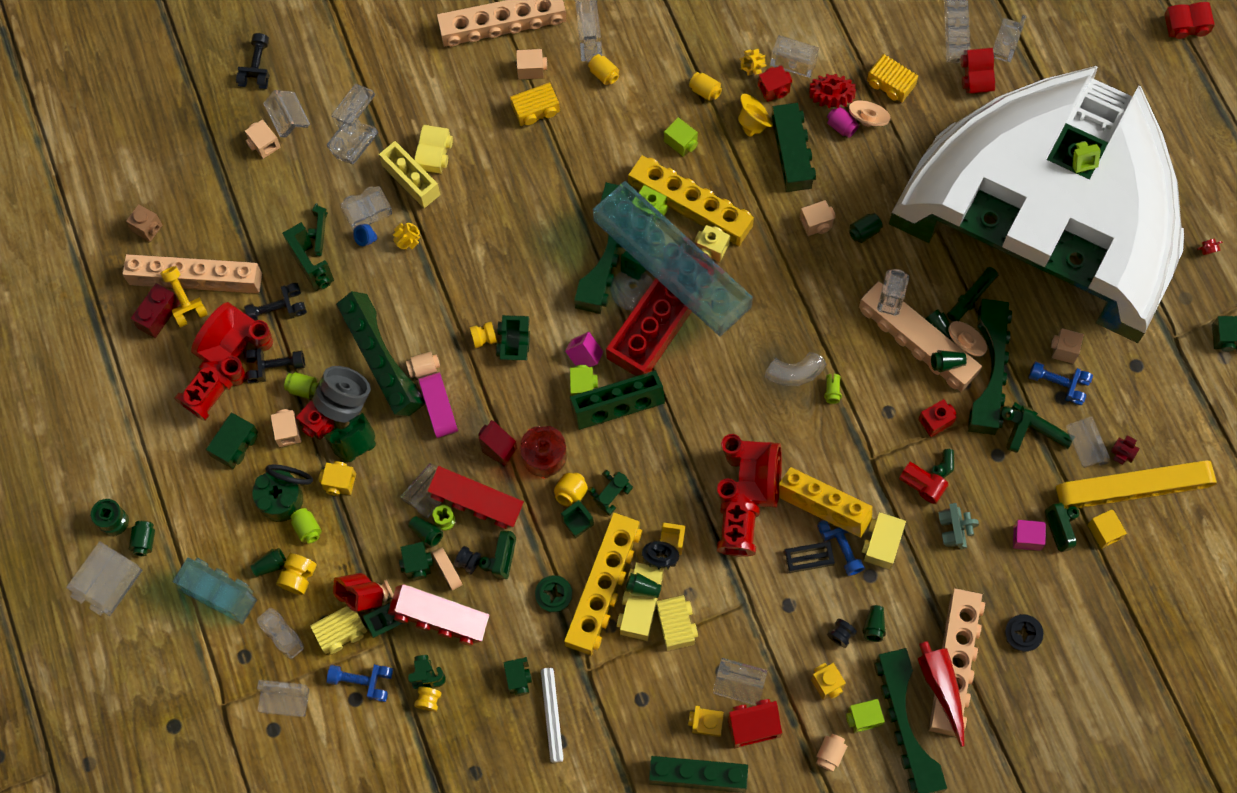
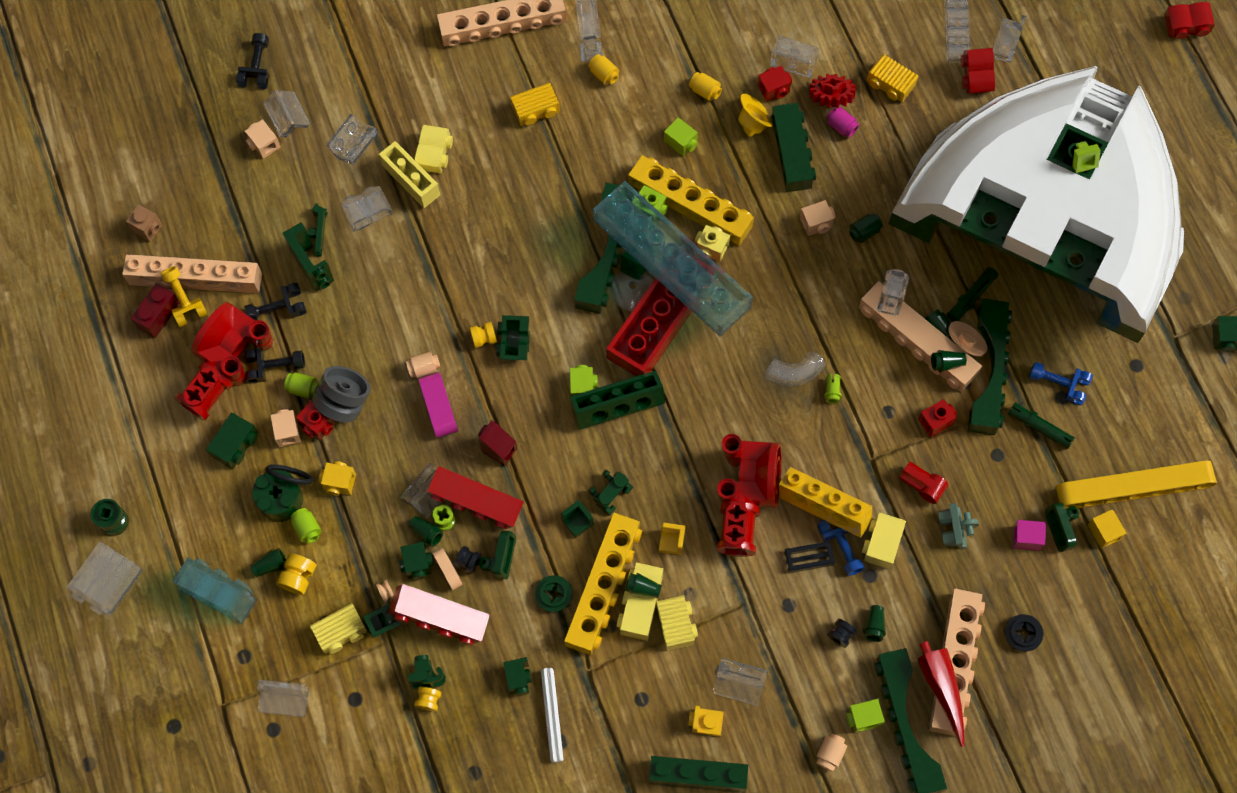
dark green brick [128,521,155,557] -> none
clear brick [257,608,304,659] -> none
dark green cylinder [324,413,376,463] -> none
blue bar [327,664,393,702] -> none
clear panel [331,83,375,131] -> none
red brick [333,573,384,612] -> none
dark green arch [336,291,426,416] -> none
blue tile [353,224,377,246] -> none
yellow gear [393,223,420,249] -> none
light nougat brick [517,49,547,79] -> none
clear red brick [520,426,567,478] -> none
yellow head [554,473,588,507] -> none
dark pink panel [565,332,603,367] -> none
black gear [642,541,679,570] -> none
red slope [727,699,782,749] -> none
yellow gear [739,49,767,76] -> none
yellow brick [811,662,846,700] -> none
light nougat dish [849,101,891,127] -> none
dark green arm [931,449,954,478] -> none
dark green piece [1001,405,1033,453] -> none
light nougat brick [1051,328,1084,364] -> none
clear panel [1066,416,1110,468] -> none
dark red gear [1110,435,1140,465] -> none
red plate [1197,238,1223,255] -> none

